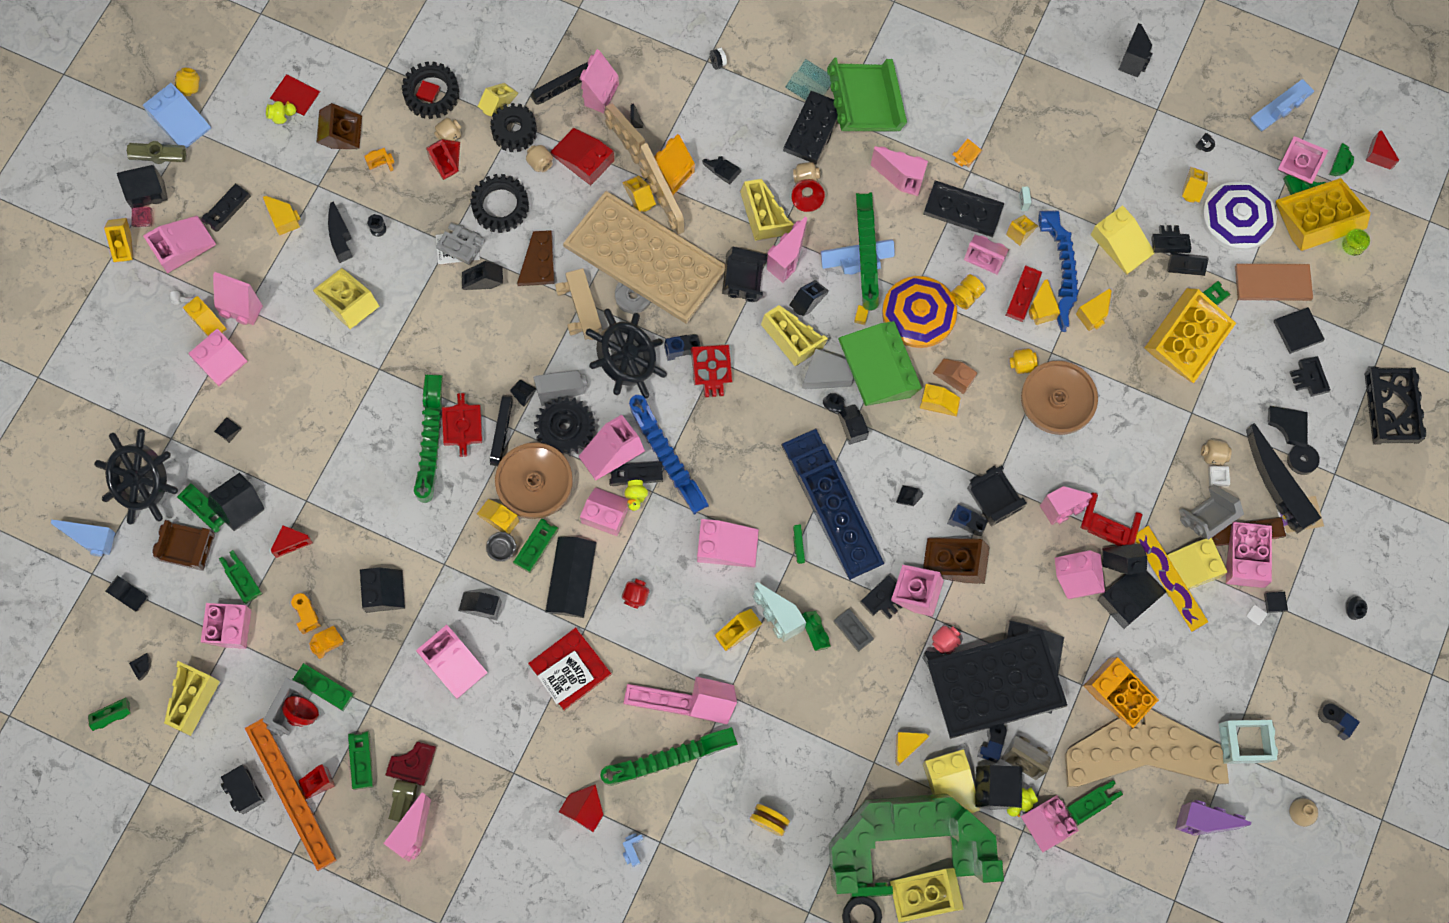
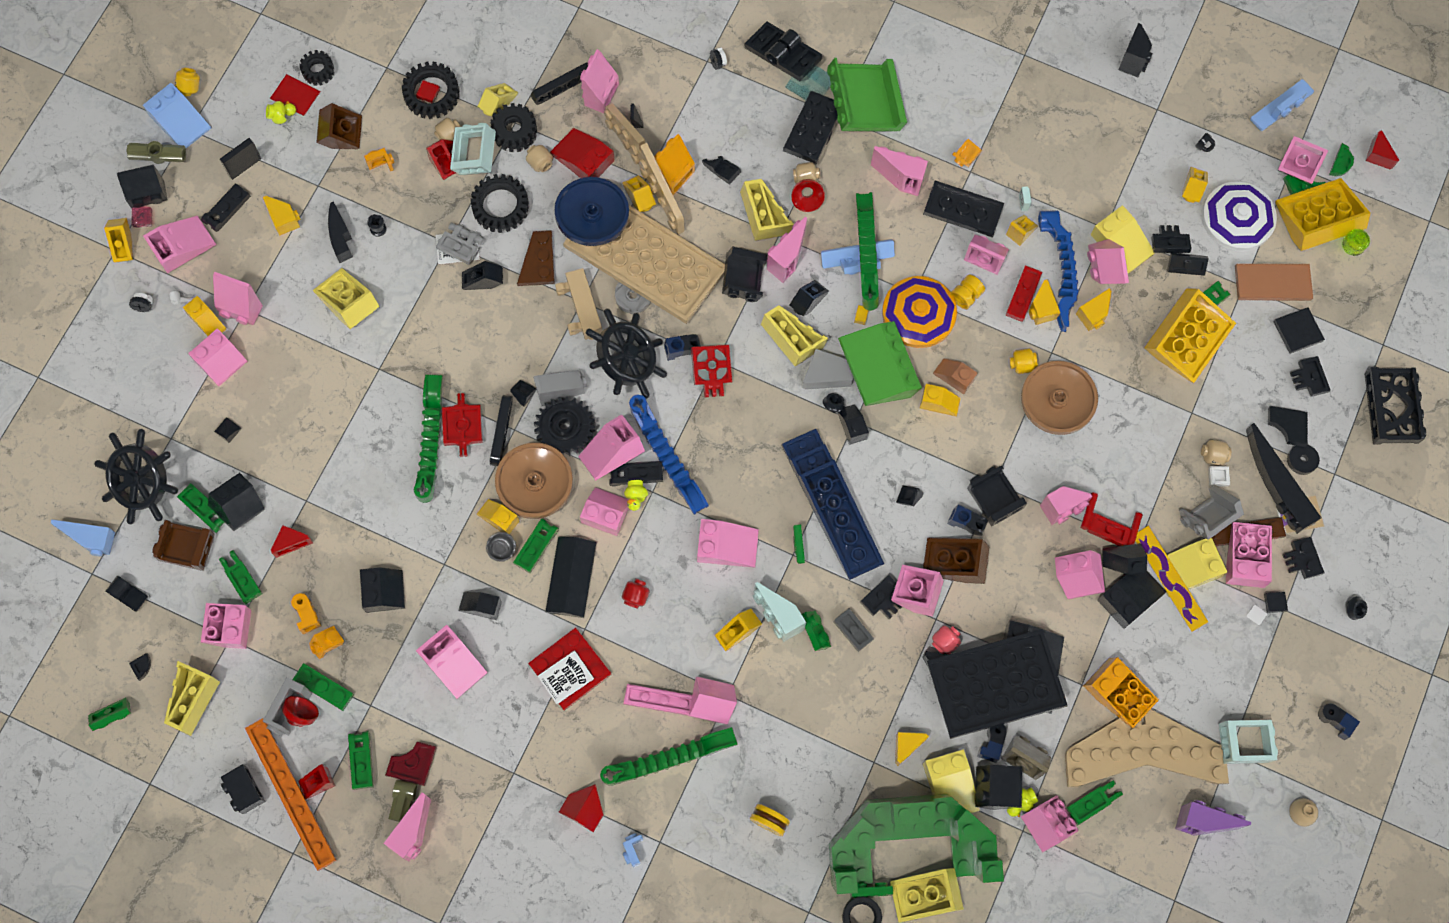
none -> black piece [129,293,153,312]
none -> black tile [220,138,262,180]
none -> black tyre [299,50,335,86]
none -> light aqua window [450,123,496,175]
none -> dark blue dish [554,177,629,246]
none -> black plate [744,21,823,82]
none -> bright pink slope [1087,239,1129,284]
none -> black hinge [1282,537,1325,580]

